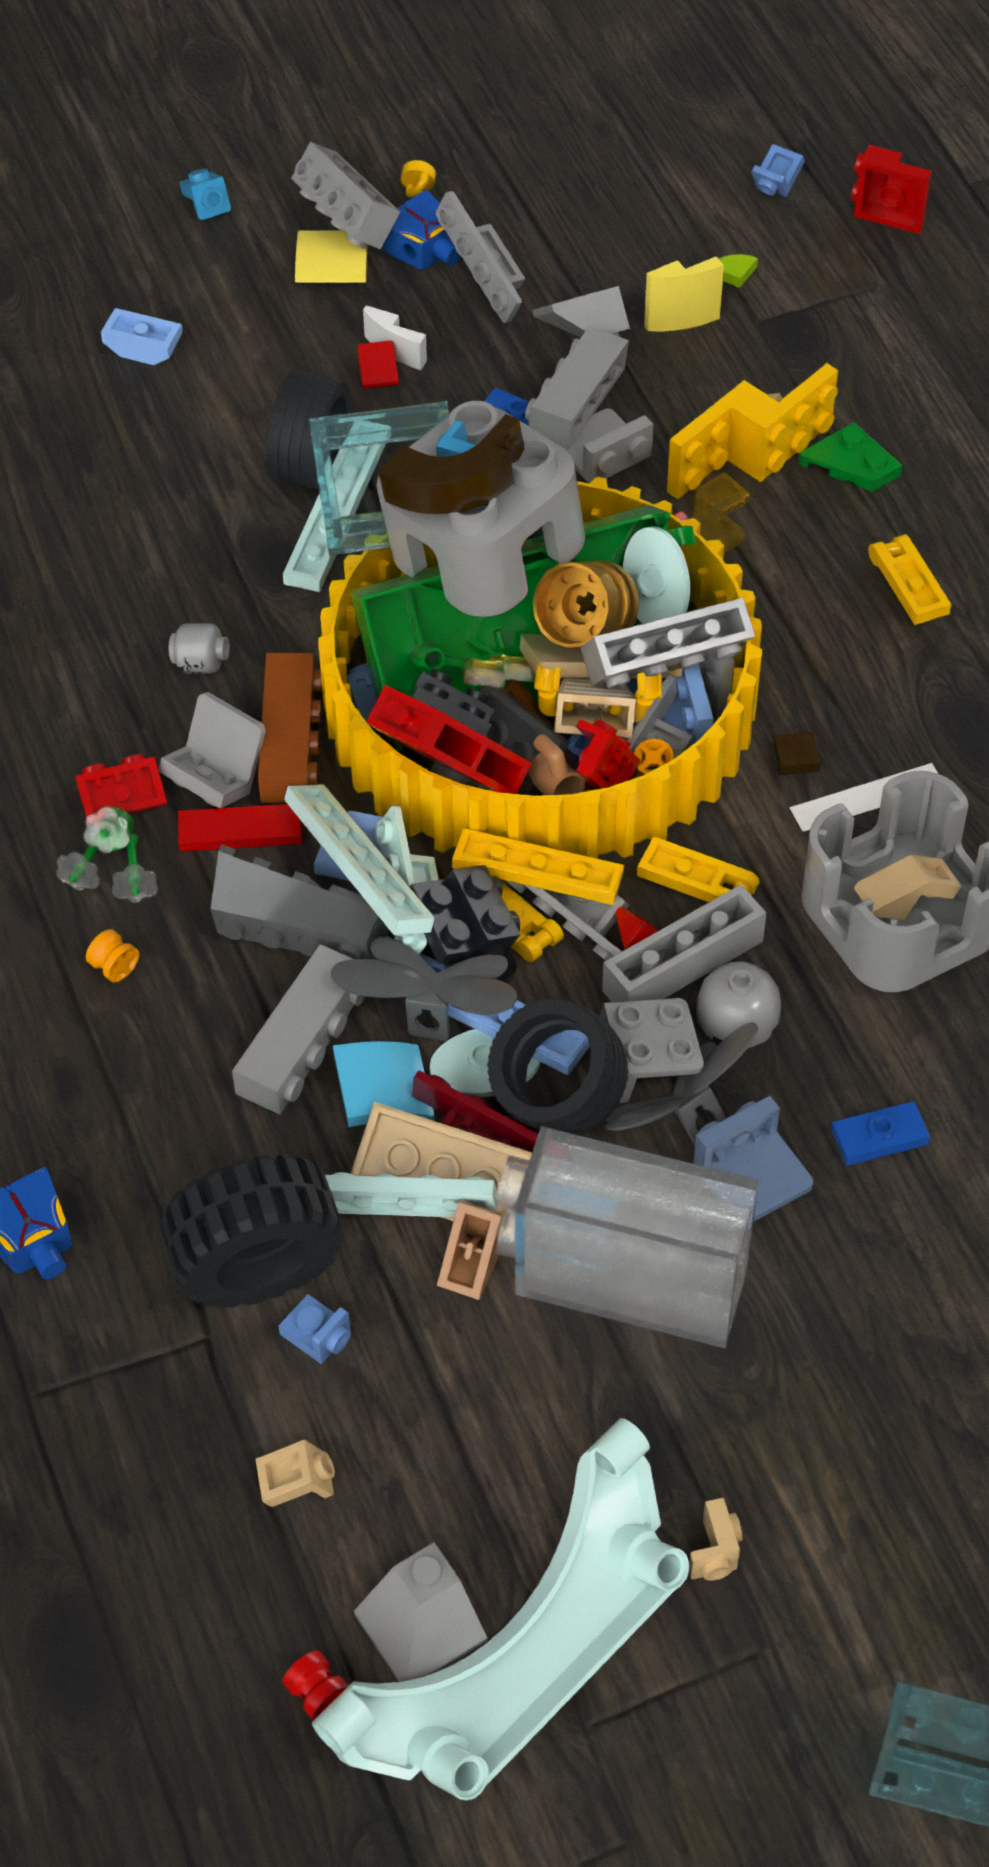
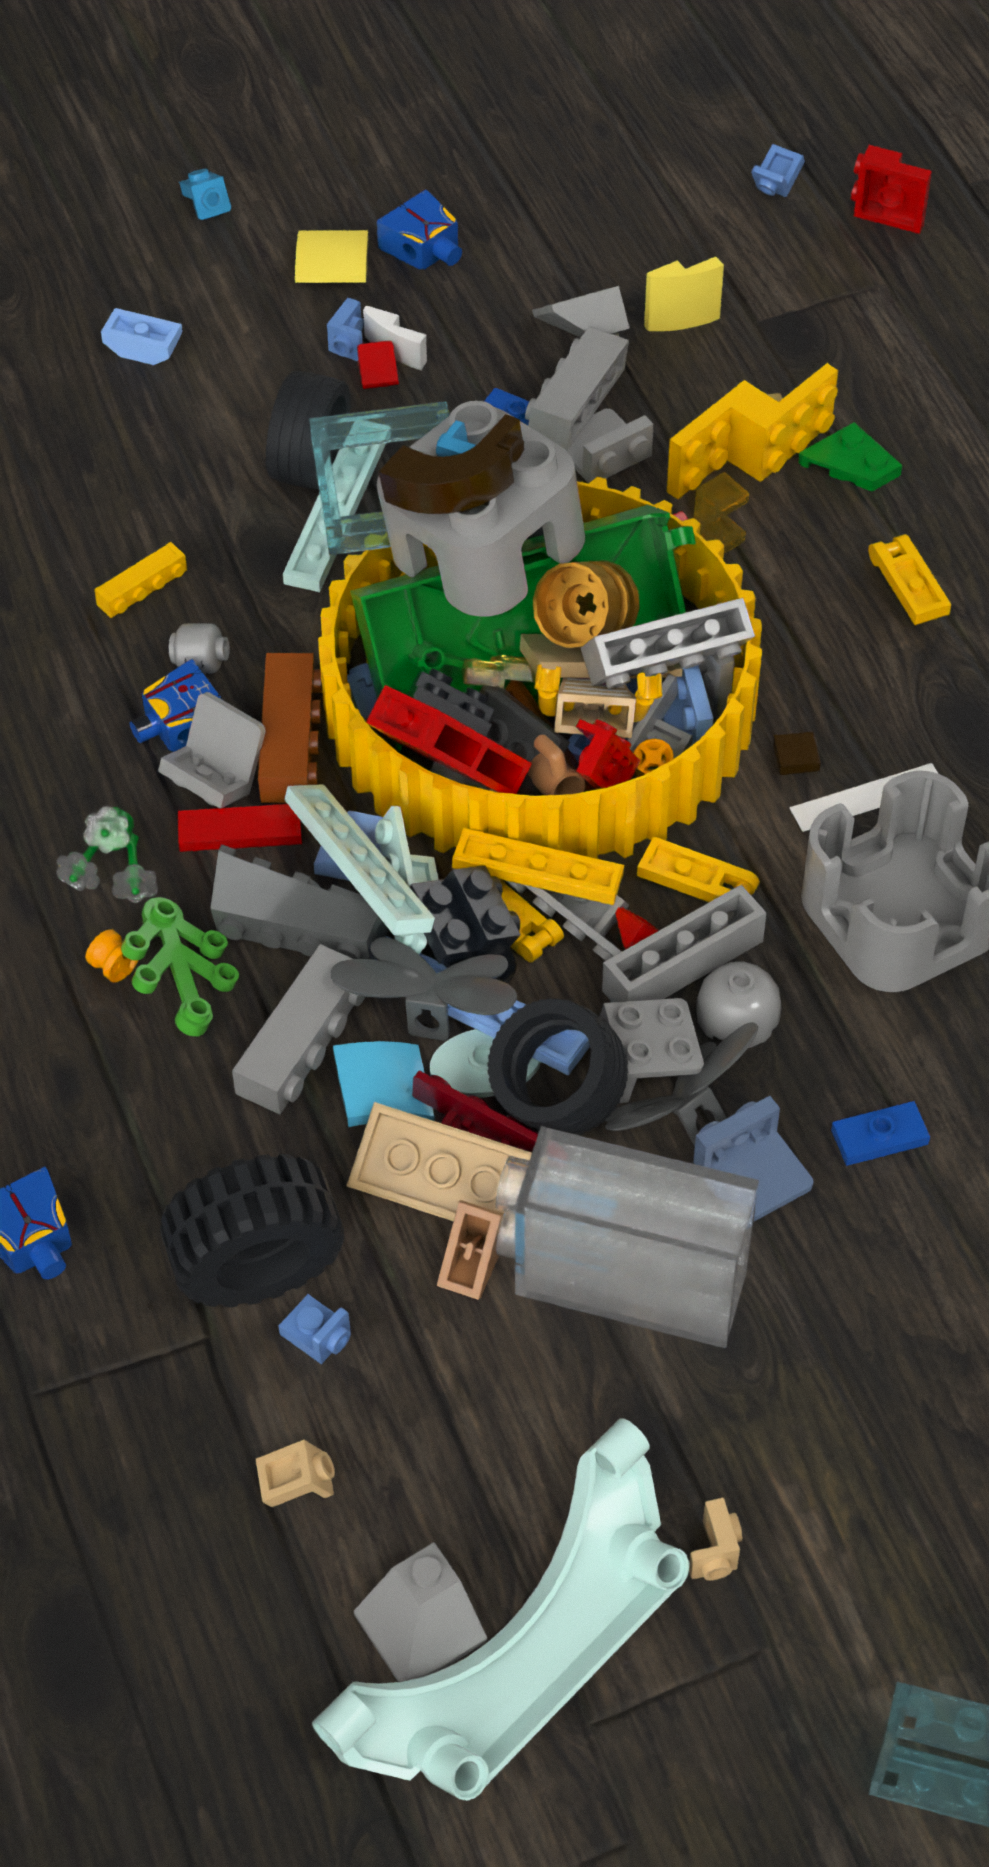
red bracket [75,754,167,825] -> none
red wheel [282,1650,349,1721] -> none
light grey brick [291,142,400,249] -> none
light aqua plate [325,1172,500,1217] -> none
yellow tile [401,160,436,198] -> none
light grey bracket [435,191,525,323] -> none
light aqua piece [623,526,690,624] -> none
lime tile [719,254,758,288] -> none
tan slope [854,855,962,920] -> none
none -> yellow piece [94,542,187,618]
none -> bright green plant [121,897,239,1036]
none -> blue torso [130,659,223,752]
none -> medium blue bracket [327,298,364,361]

